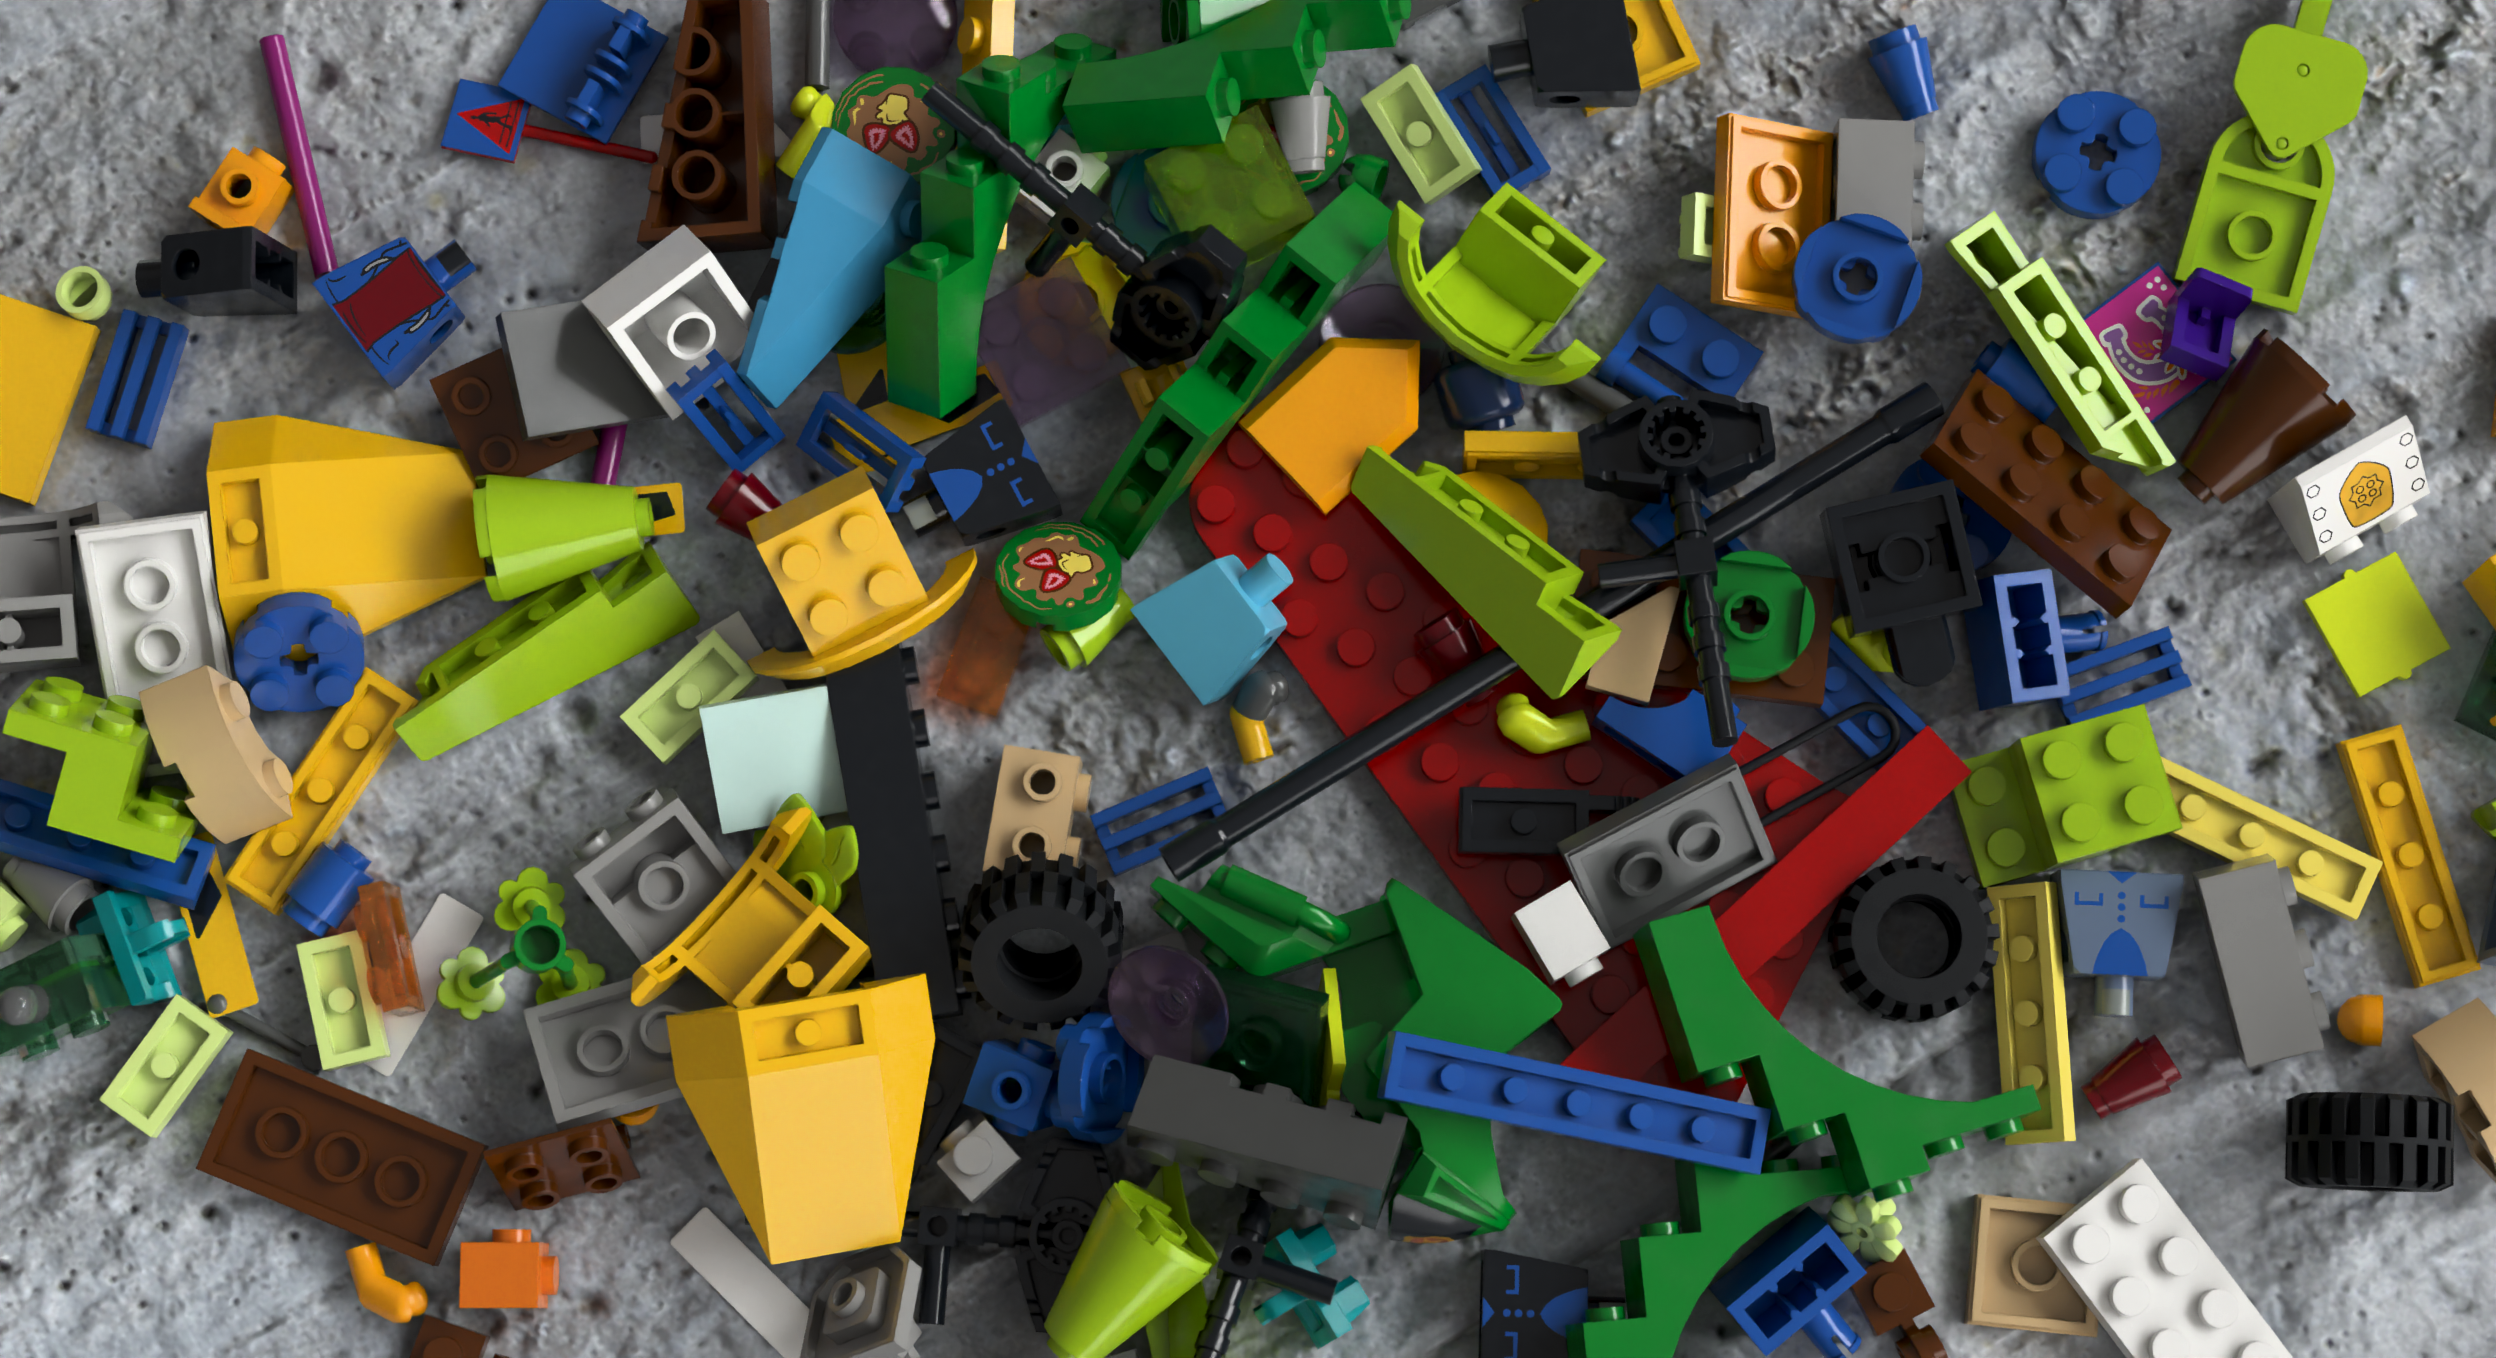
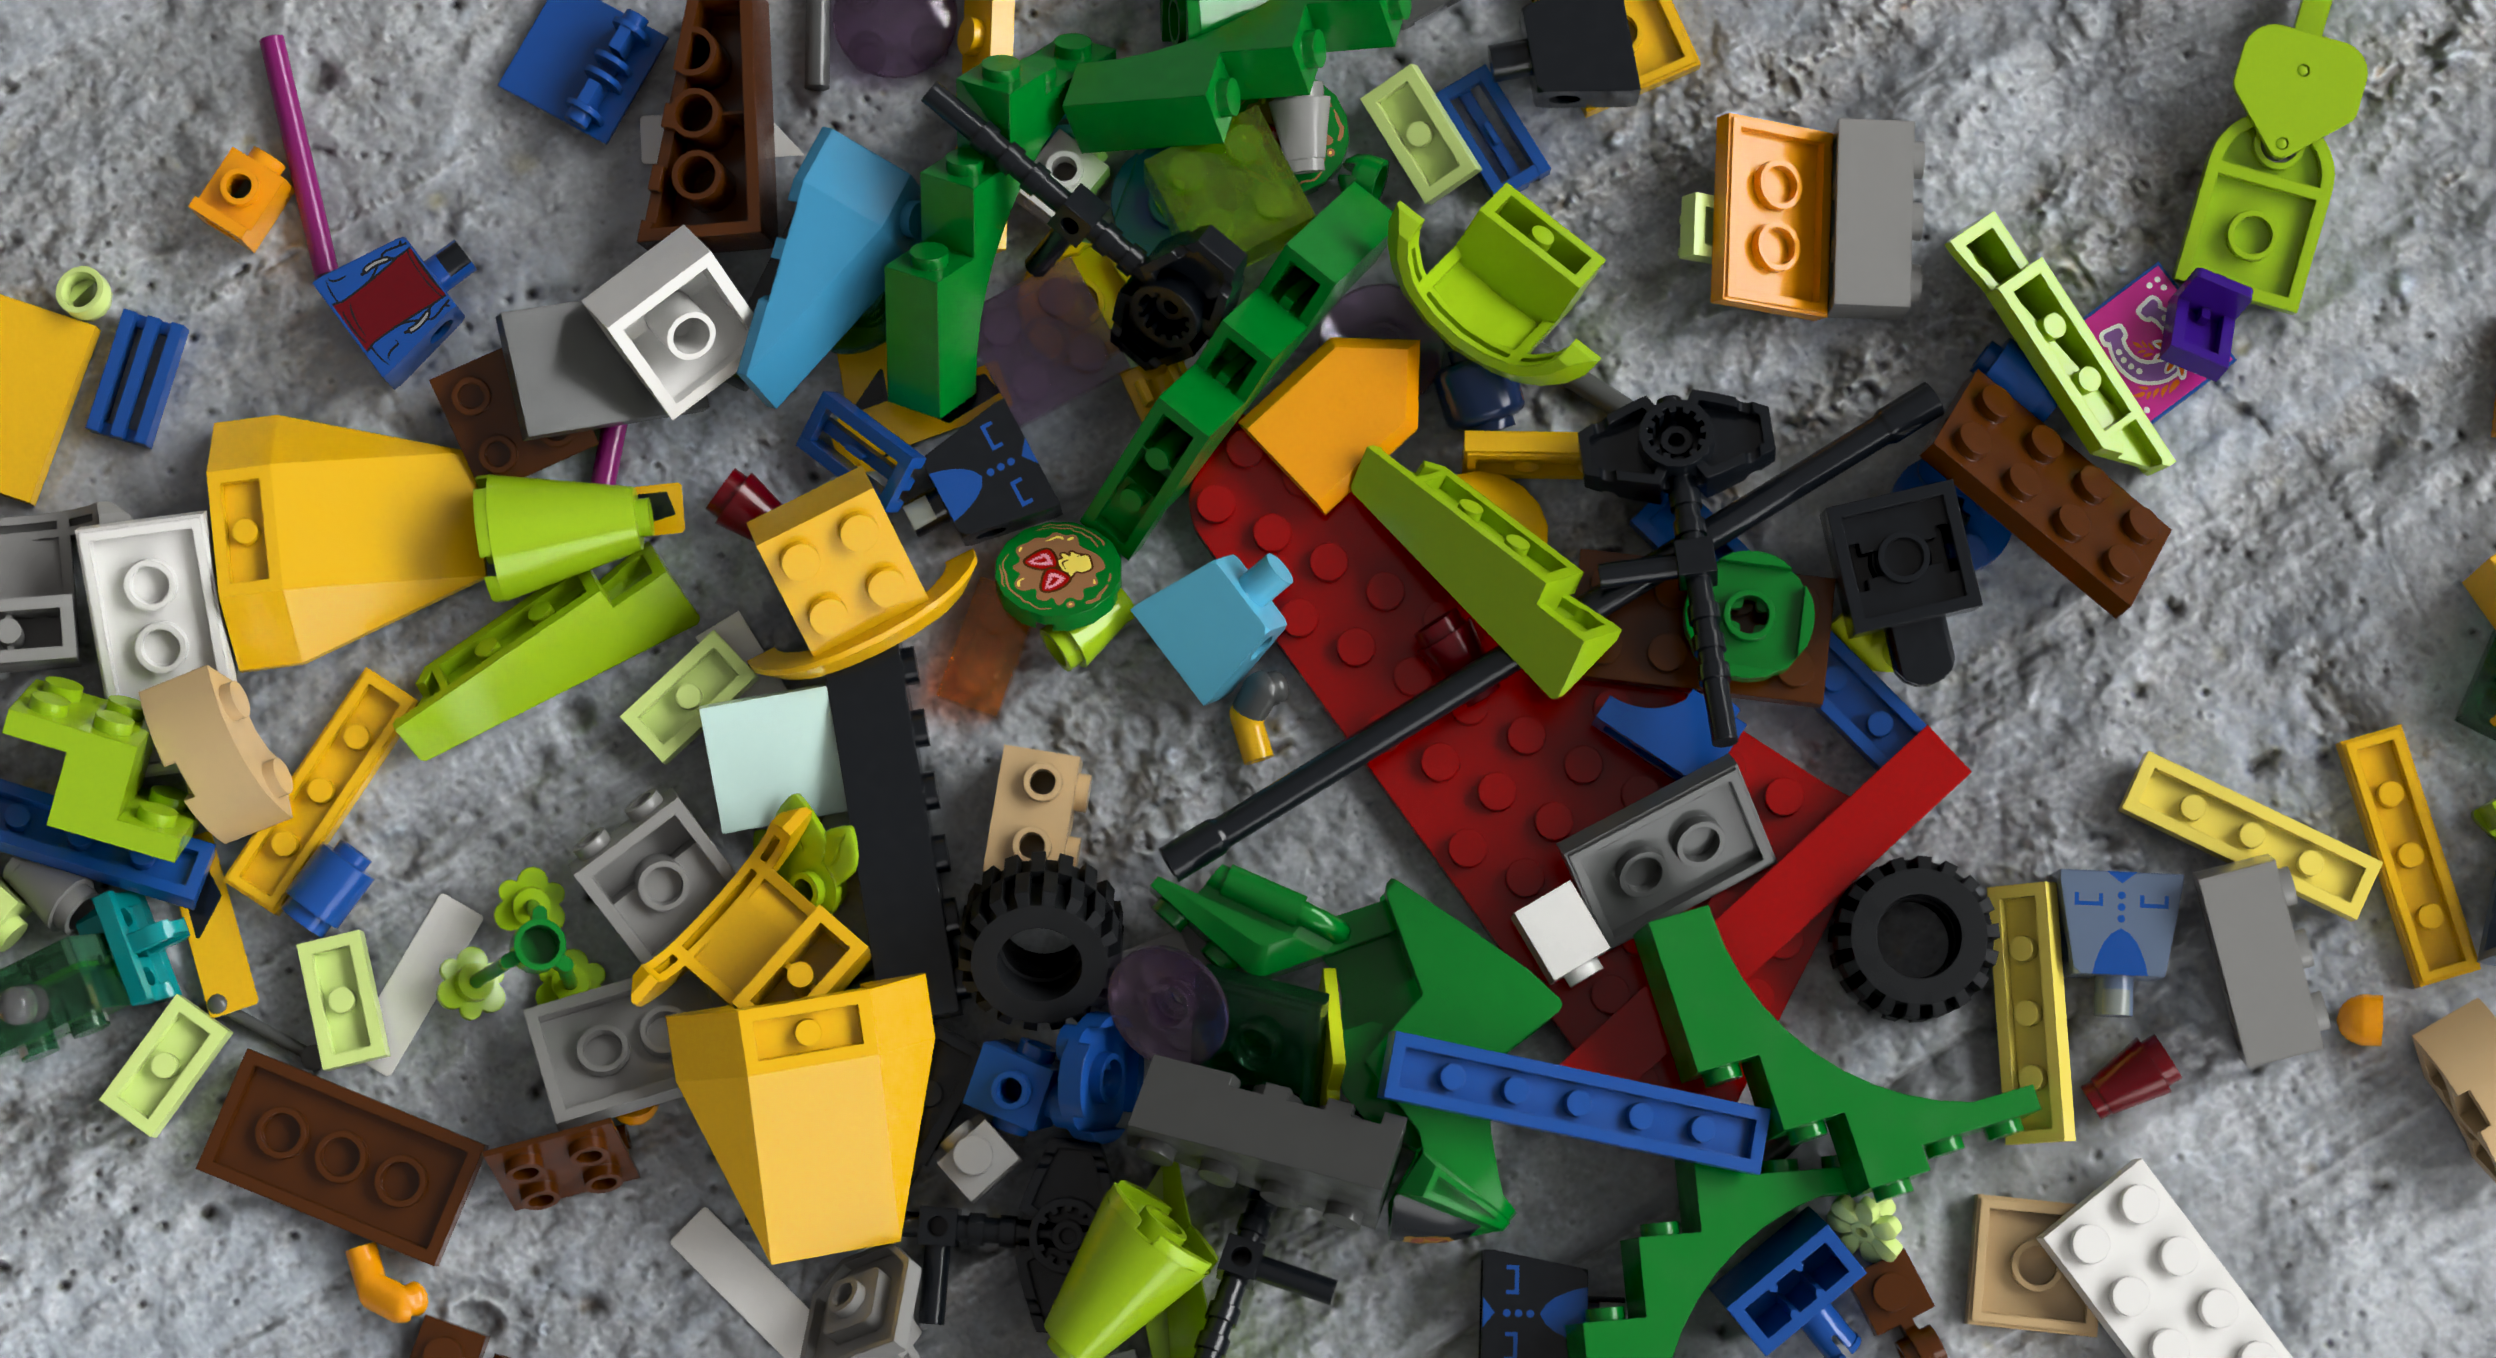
black torso [135,226,297,317] -> none
blue plate [233,592,365,712] -> none
clear orange plate [354,881,425,1017] -> none
piece [441,78,658,164] -> none
orange brick [459,1229,559,1308] -> none
blue tile [665,349,786,472] -> none
neon yellow arm [776,86,835,179] -> none
tile [832,67,956,186] -> none
blue tile [1090,766,1226,877] -> none
teal hips [1253,1223,1370,1349] -> none
black hinge [1457,787,1640,857] -> none
neon yellow arm [1496,693,1591,754] -> none
tan tile [1585,586,1679,706] -> none
blue plate [1595,284,1763,405] -> none
black piece [1739,702,1900,827] -> none
blue plate [1792,213,1922,344] -> none
blue cone [1868,24,1939,121] -> none
lime bracket [1950,704,2183,890] -> none
blue brick [1964,569,2108,711] -> none
blue plate [2032,91,2161,219] -> none
blue tile [2057,626,2192,725] -> none
reddish brown cone [2177,328,2356,505] -> none
white slope [2267,415,2430,565] -> none
black tyre [2285,1092,2454,1192] -> none
neon yellow piece [2302,551,2451,698] -> none

